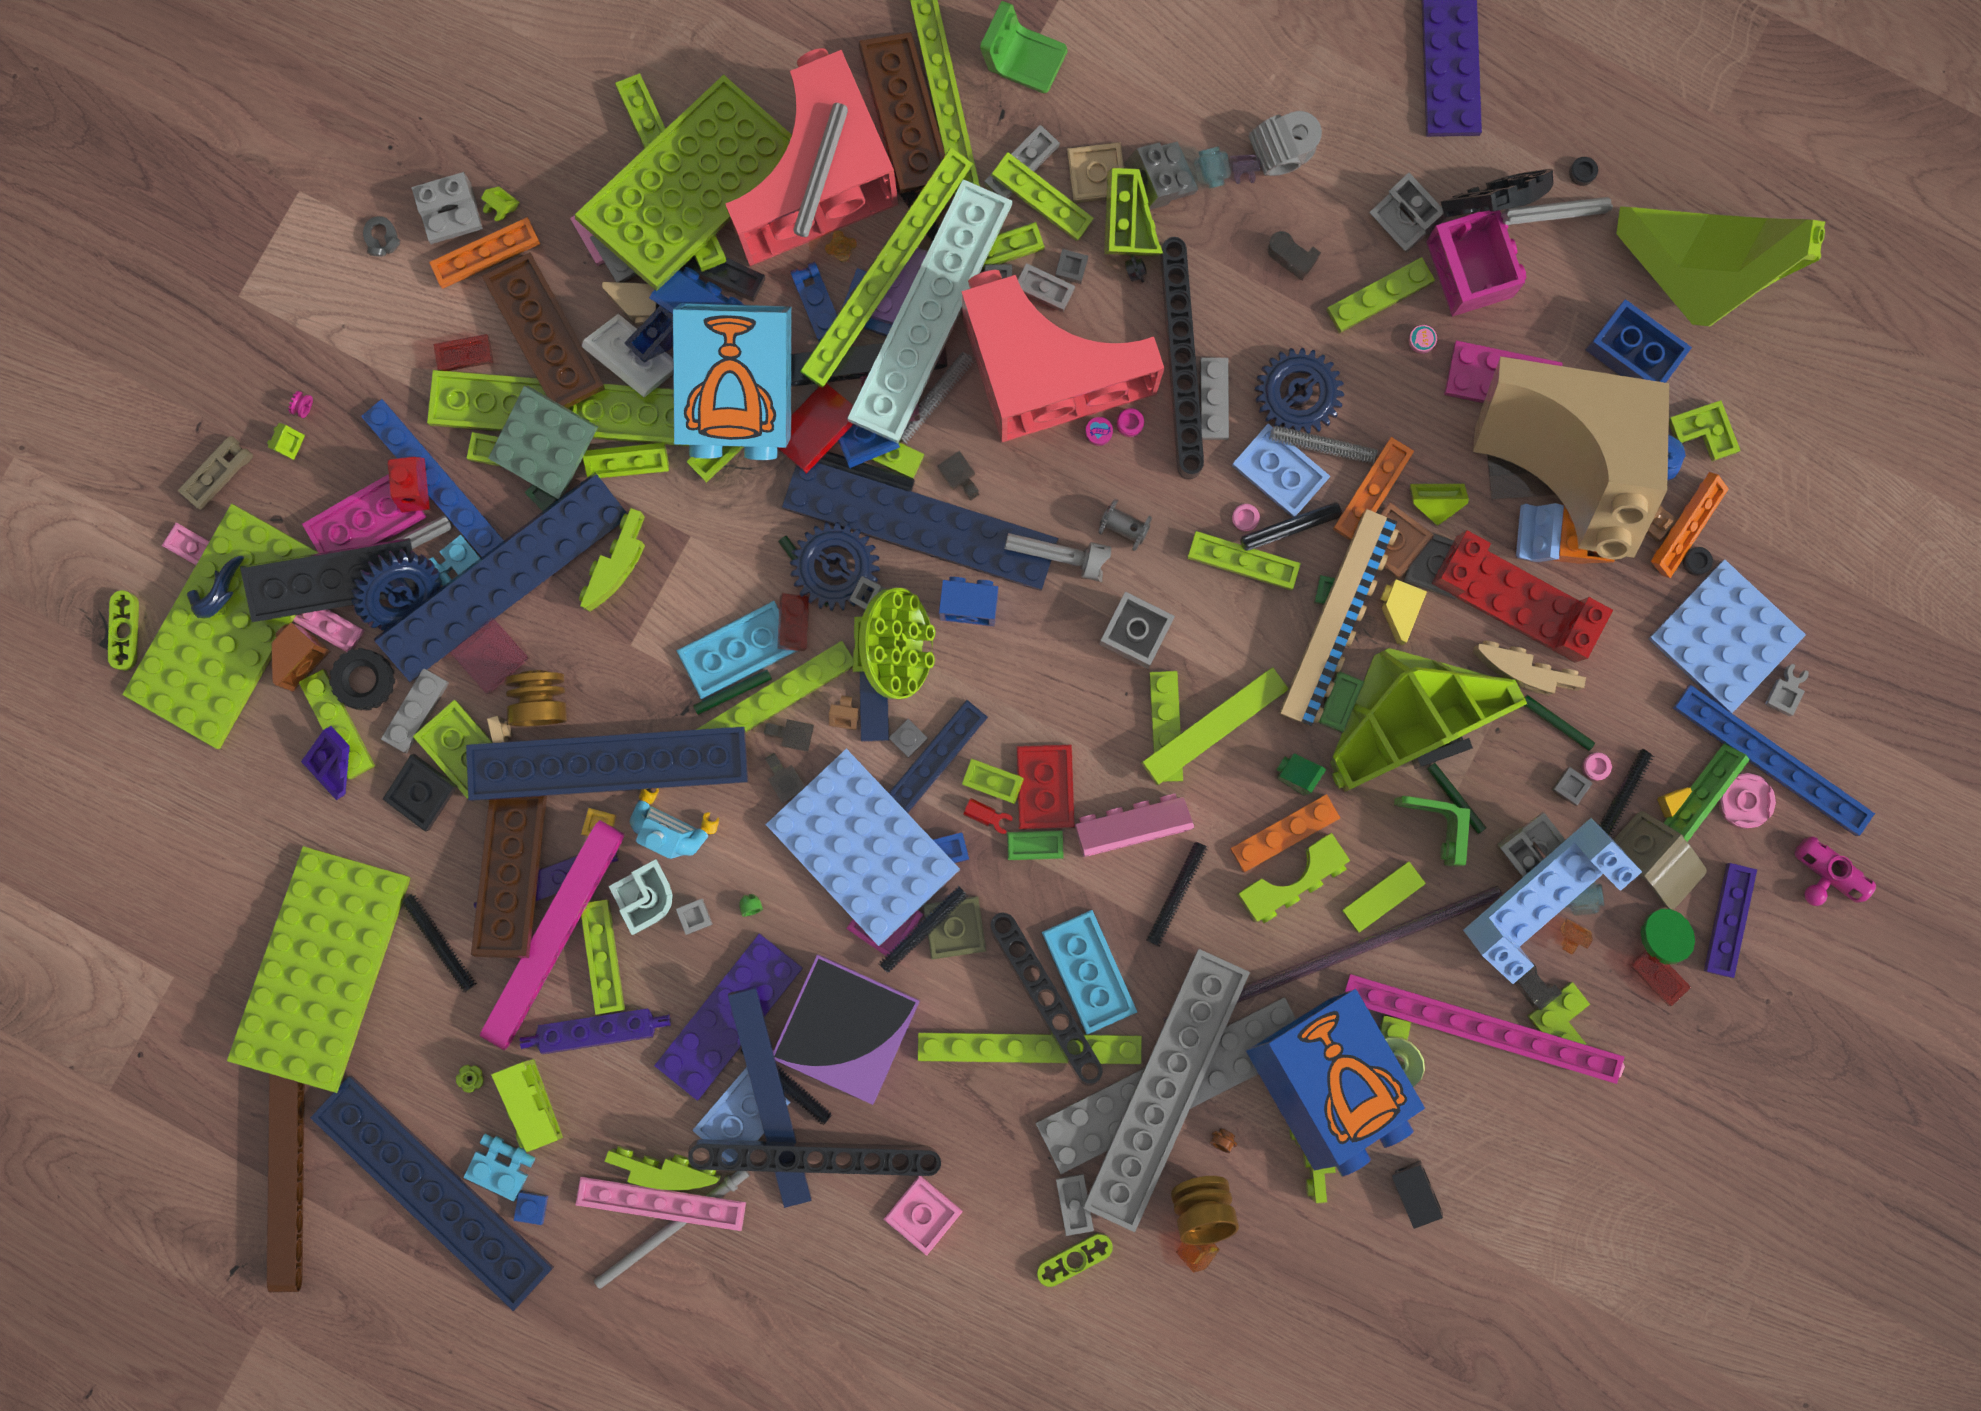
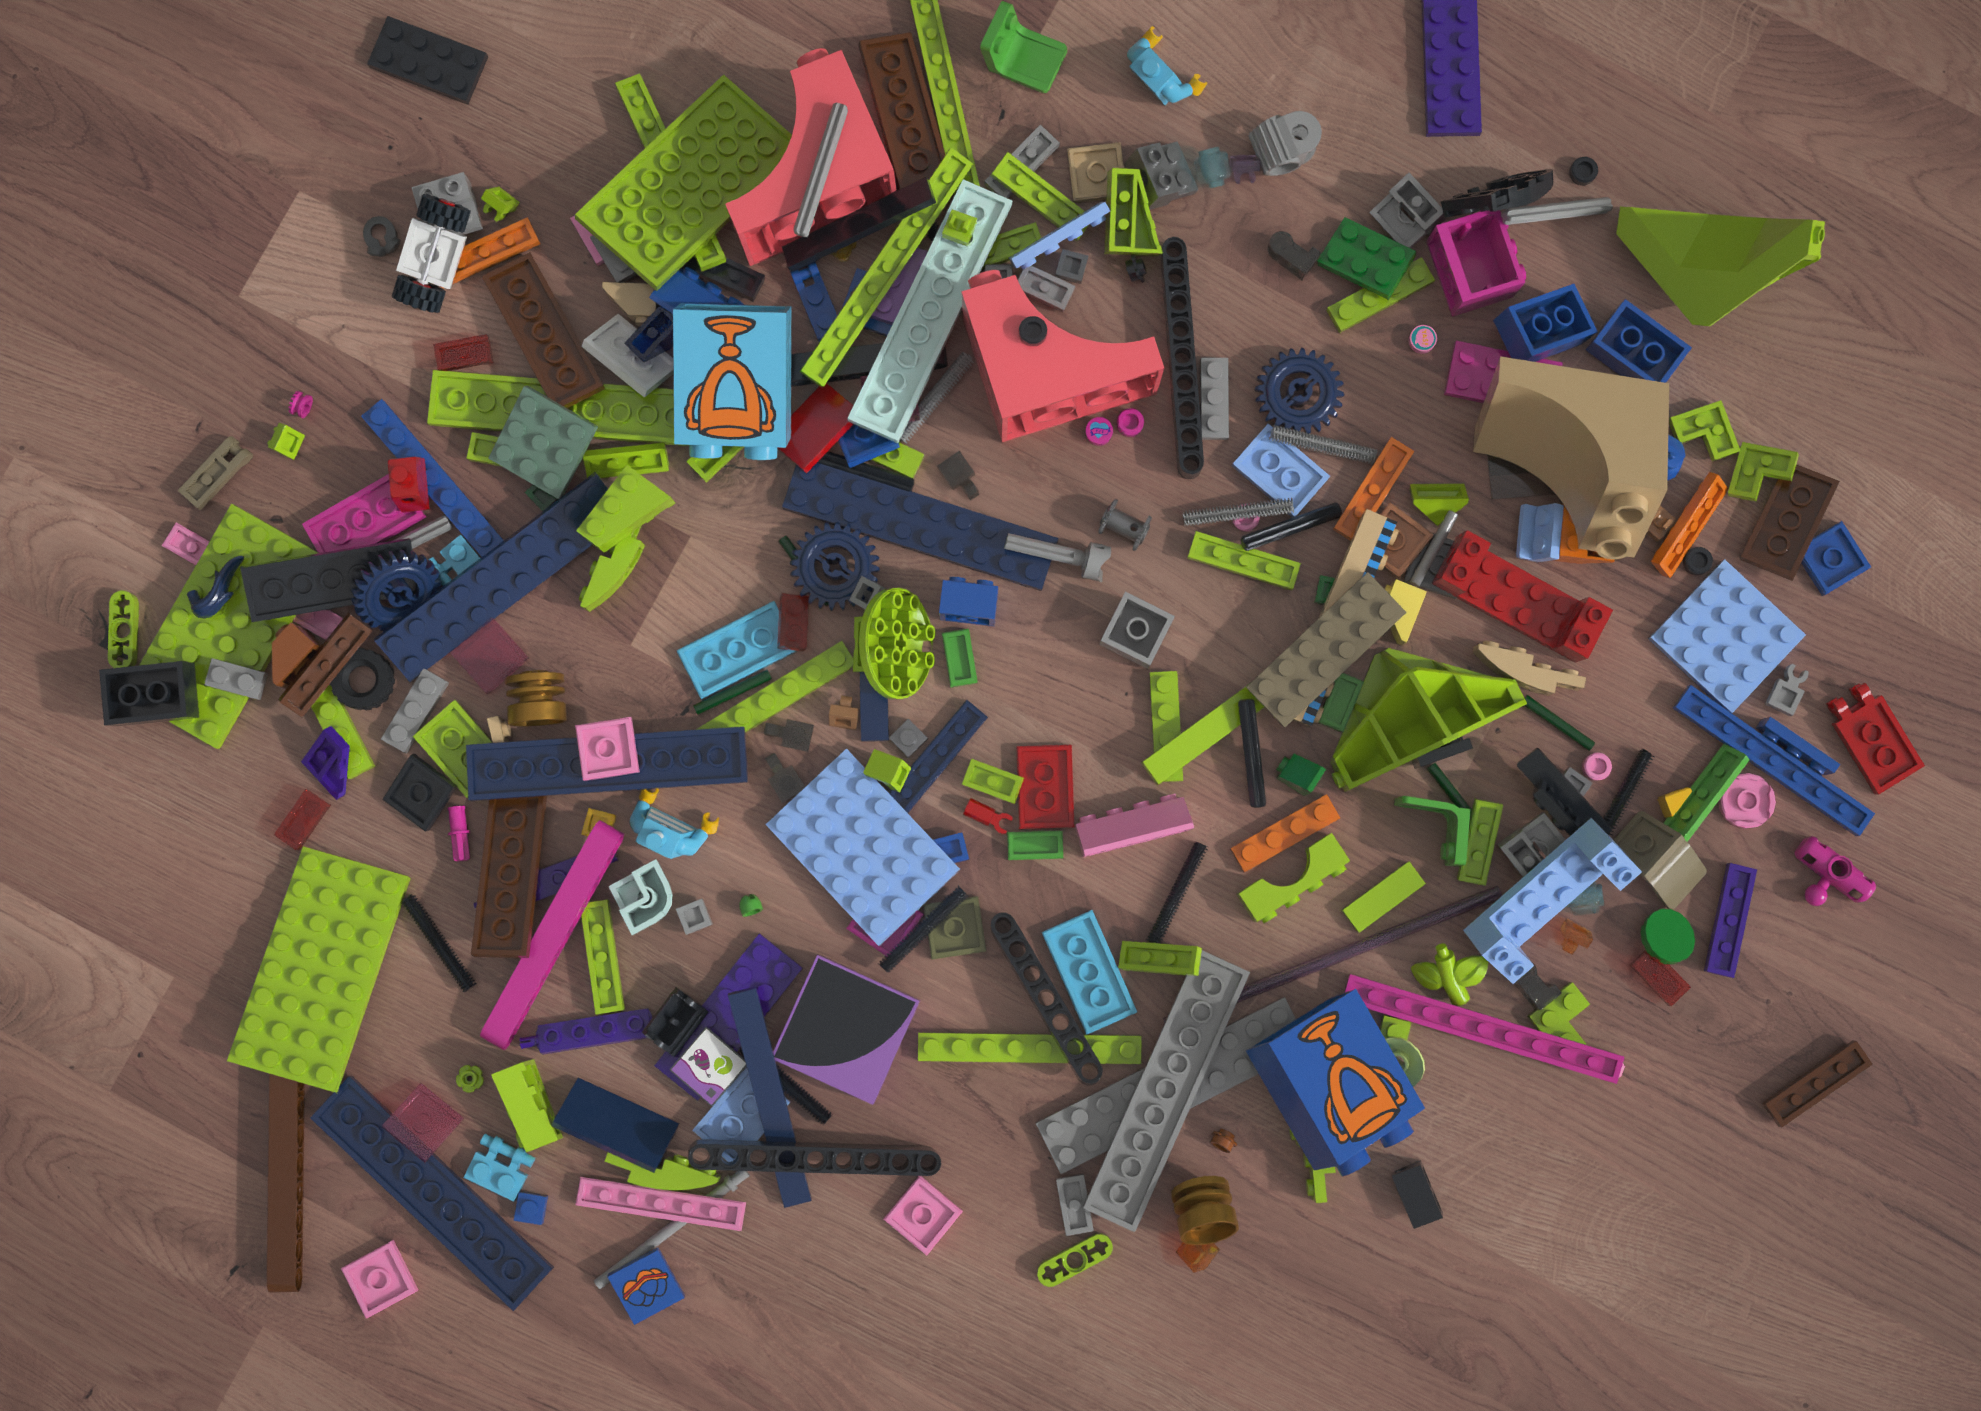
none -> black brick [99,661,199,726]
none -> light grey plate [204,658,268,700]
none -> clear red plate [274,789,331,851]
none -> reddish brown plate [278,612,372,717]
none -> bright pink tile [341,1240,418,1319]
none -> black plate [367,16,488,105]
none -> clear pink tile [382,1083,464,1163]
none -> plate [391,194,471,313]
none -> dark pink axle [447,806,470,862]
none -> dark blue tile [552,1078,679,1173]
none -> bright pink tile [575,717,640,781]
none -> lime wedge [577,465,676,553]
none -> blue tile [607,1247,685,1325]
none -> black hinge [642,987,709,1057]
none -> tile [670,1026,747,1107]
none -> black tile [782,177,936,272]
none -> lime panel [863,749,911,793]
none -> lime tile [942,209,977,247]
none -> bright green tile [942,629,978,688]
none -> light blue plate [1009,202,1110,270]
none -> black tile [1019,316,1047,346]
none -> lime plate [1118,941,1202,976]
none -> medium azure torso [1127,26,1207,105]
none -> light grey axle [1183,497,1294,526]
none -> black axle [1238,699,1266,808]
none -> dark tan plate [1246,572,1407,728]
none -> green plate [1317,217,1416,300]
none -> light grey bar [1410,510,1458,587]
none -> lime plant [1411,943,1488,1006]
none -> lime tile [1457,798,1503,886]
none -> blue brick [1493,284,1598,362]
none -> black bracket [1517,748,1611,836]
none -> lime plate [1728,442,1799,502]
none -> reddish brown plate [1740,464,1840,581]
none -> blue plate [1756,717,1840,776]
none -> reddish brown plate [1762,1040,1873,1127]
none -> blue tile [1801,521,1871,596]
none -> red tile [1826,683,1925,795]

